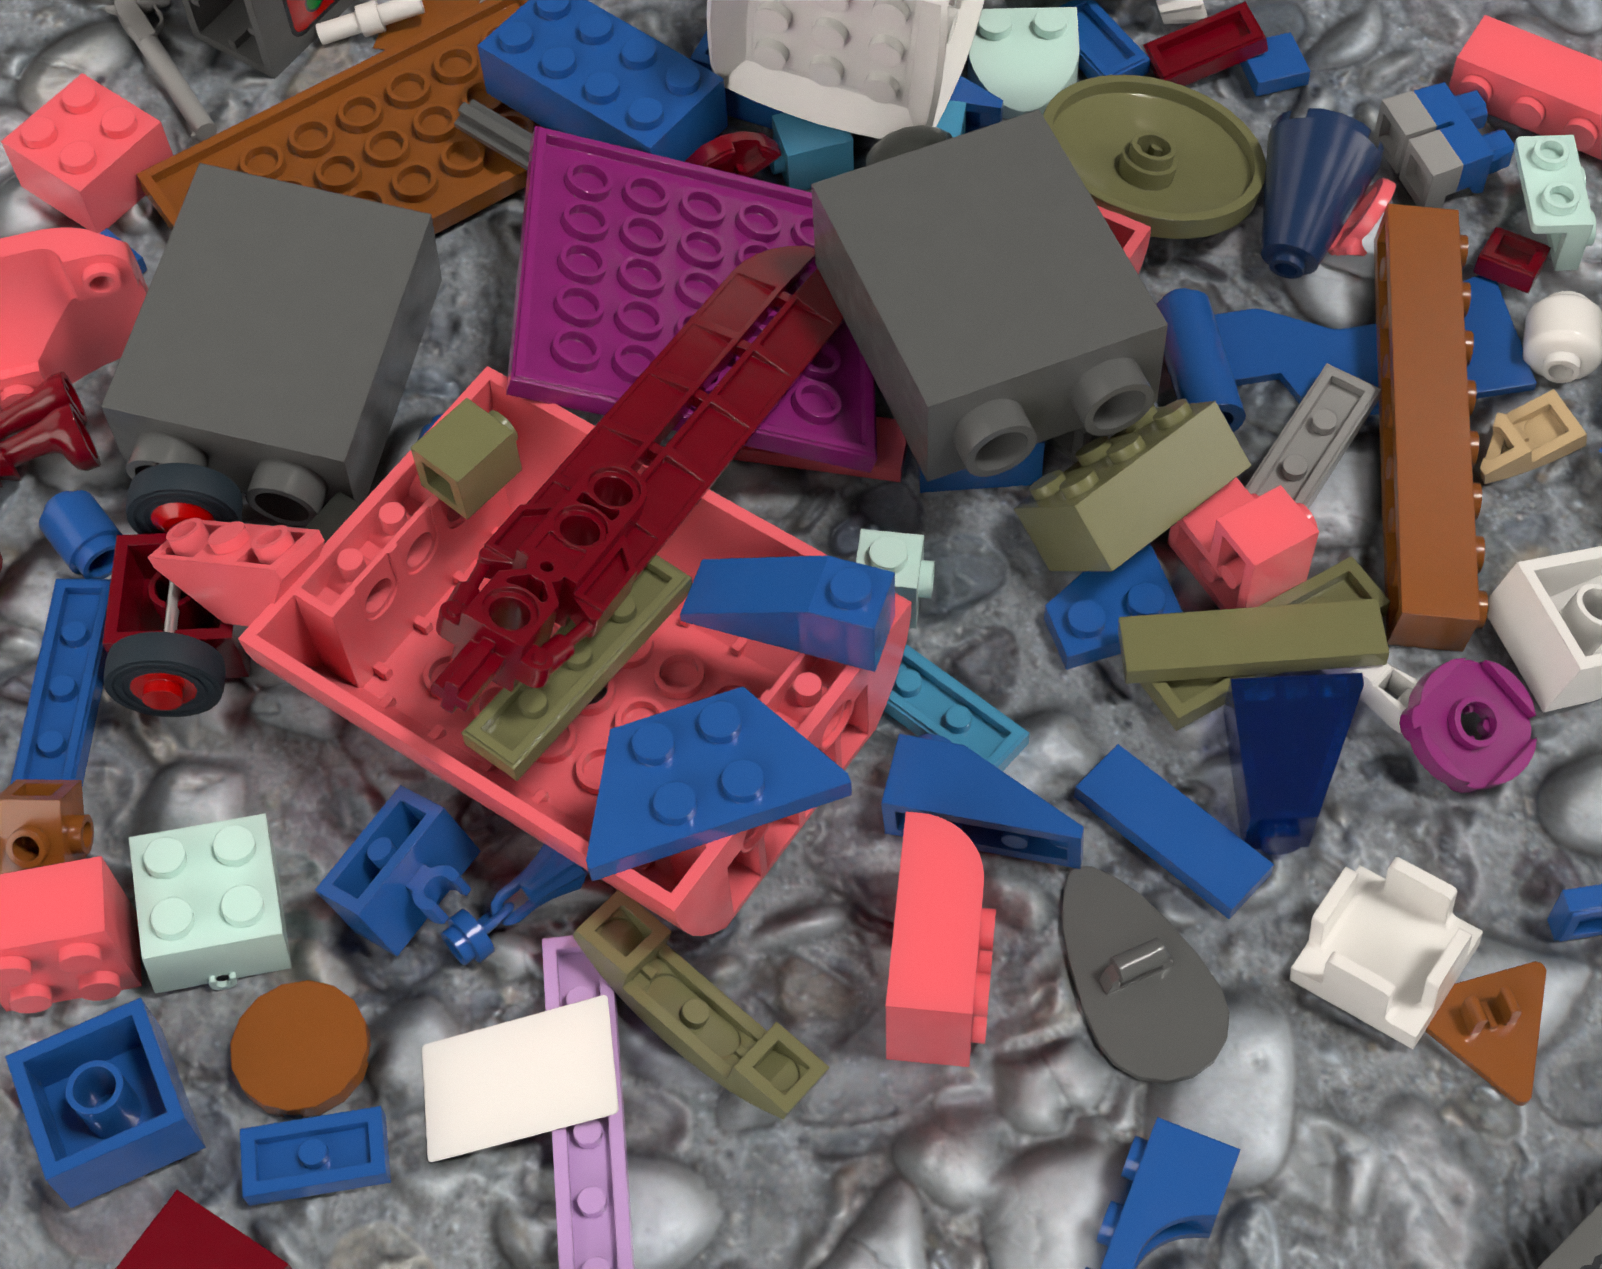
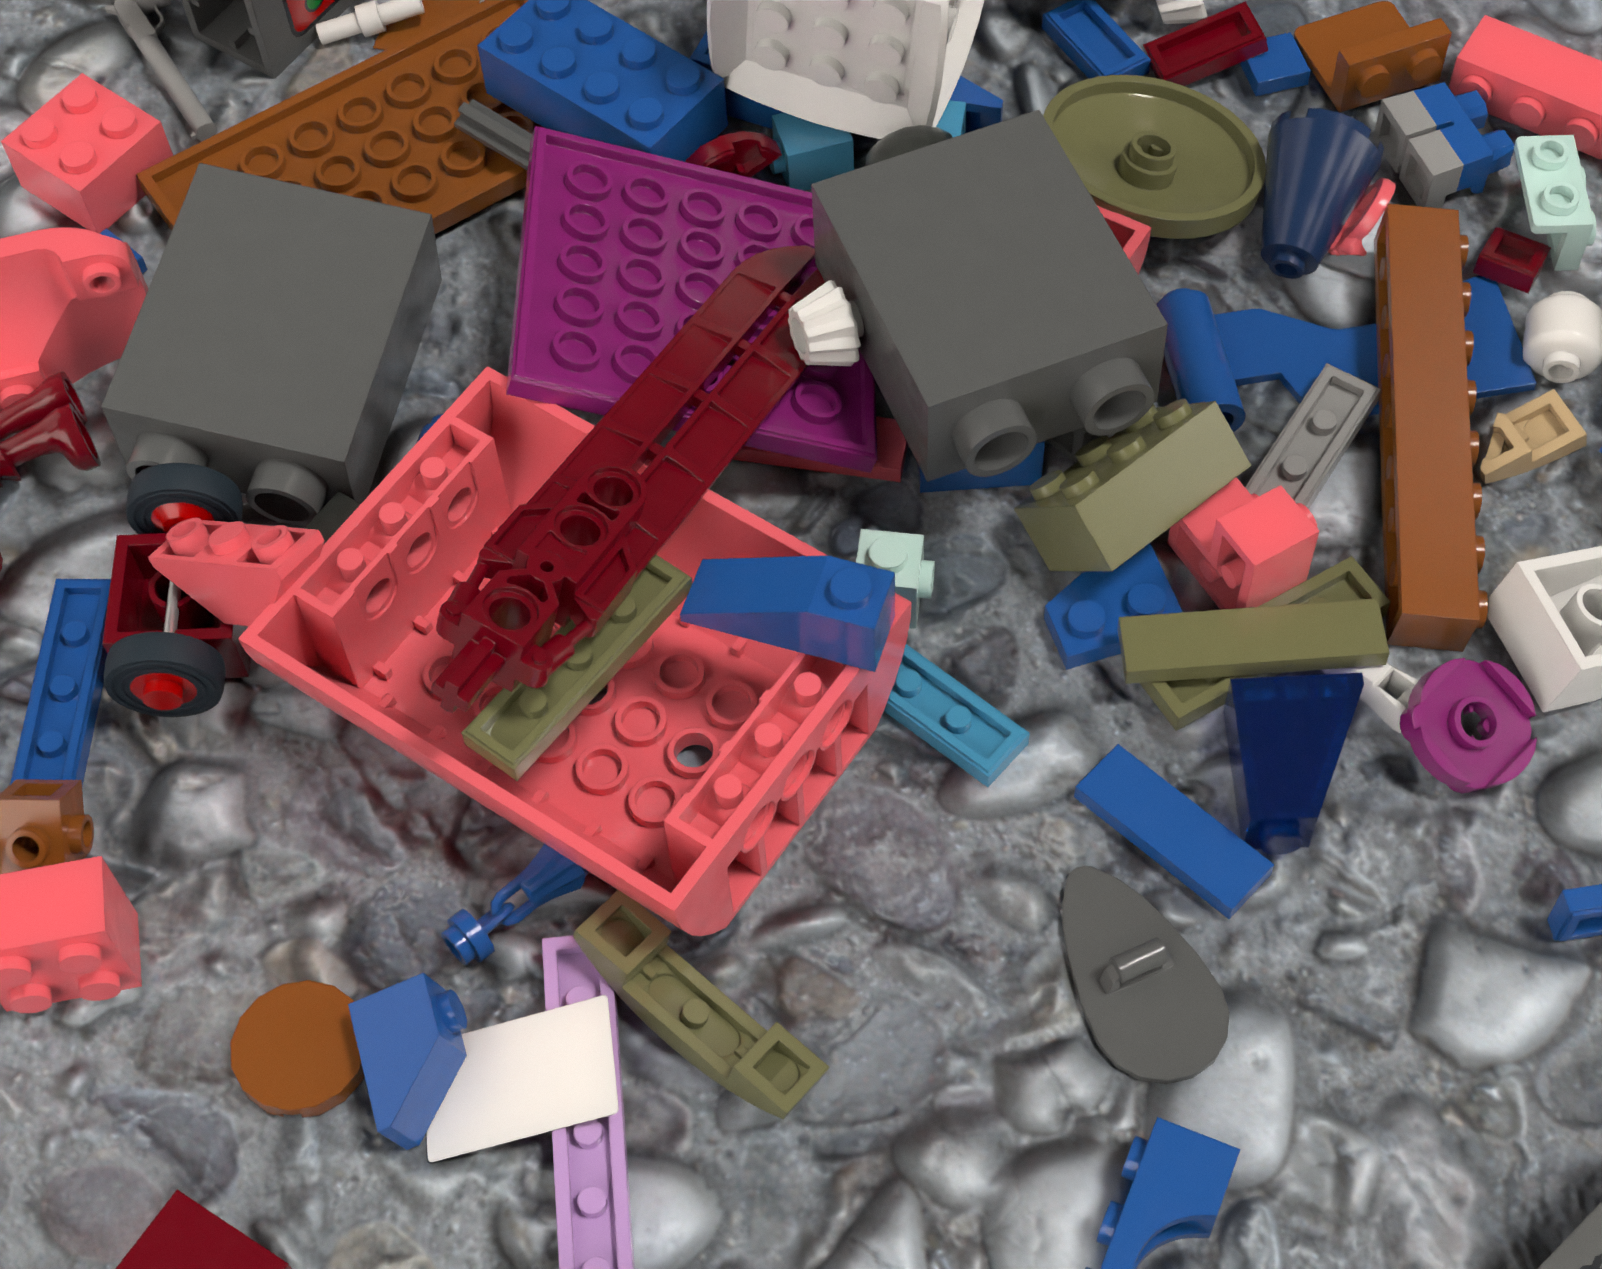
blue brick [5,997,206,1208] -> none
blue brick [39,490,123,579] -> none
light aqua brick [129,813,292,994] -> none
blue plate [240,1106,391,1206] -> none
blue brick [315,785,481,956] -> none
olive brick [410,398,522,520] -> none
blue wing [586,686,852,881] -> none
blue slope [881,734,1084,869] -> none
coral brick [885,812,996,1067] -> none
light aqua slope [967,7,1079,119] -> none
white panel [1290,857,1483,1049] -> none
dark orange piece [1425,961,1547,1106] -> none
none -> blue slope [348,972,467,1150]
none -> white piece [788,280,864,366]
none -> dark orange bracket [1294,1,1452,113]

